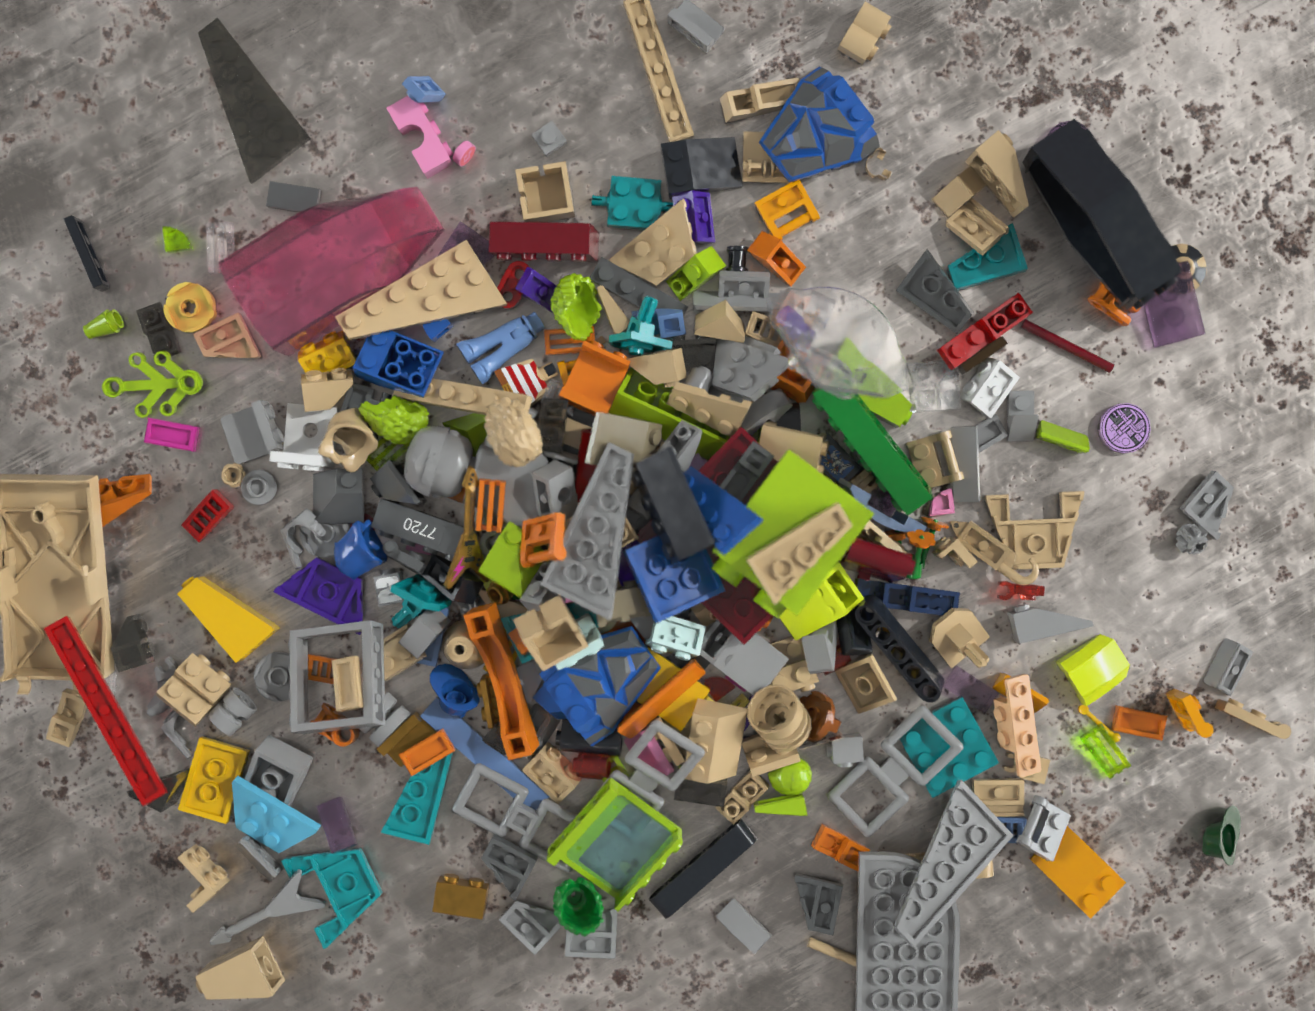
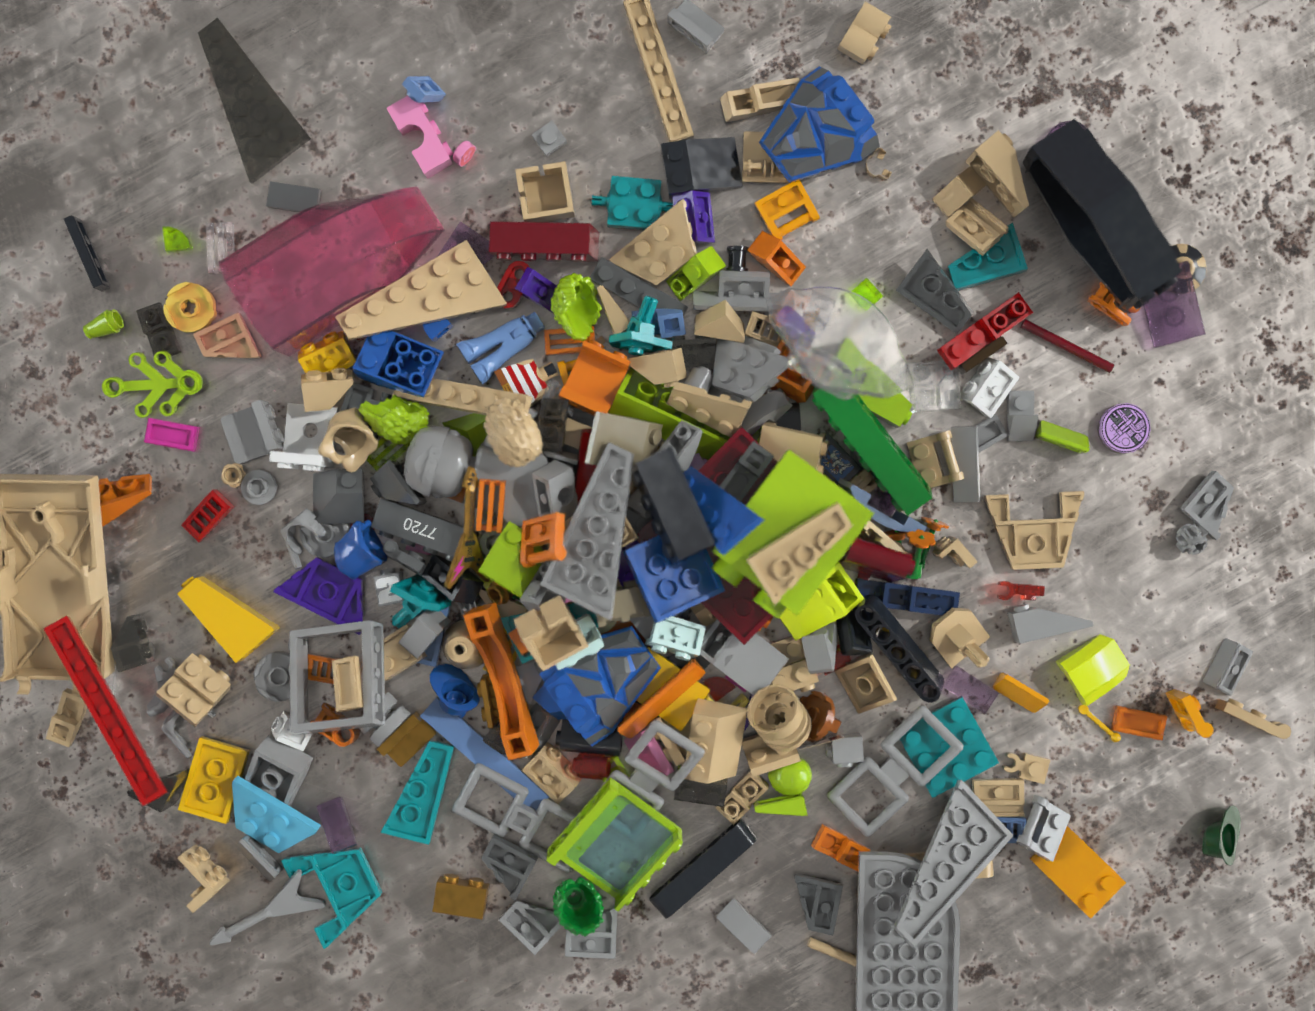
tan slope [195,936,285,1000] -> none
light grey wheel [208,687,257,736] -> none
orange tile [399,728,456,777] -> none
bright pink tile [928,488,955,516] -> none
tan plate [950,521,1039,585] -> none
light nougat bracket [993,674,1041,777] -> none
clear neon green tile [1080,723,1131,779] -> none
none -> white bracket [272,711,313,751]
none -> clear neon green tile [847,278,883,314]

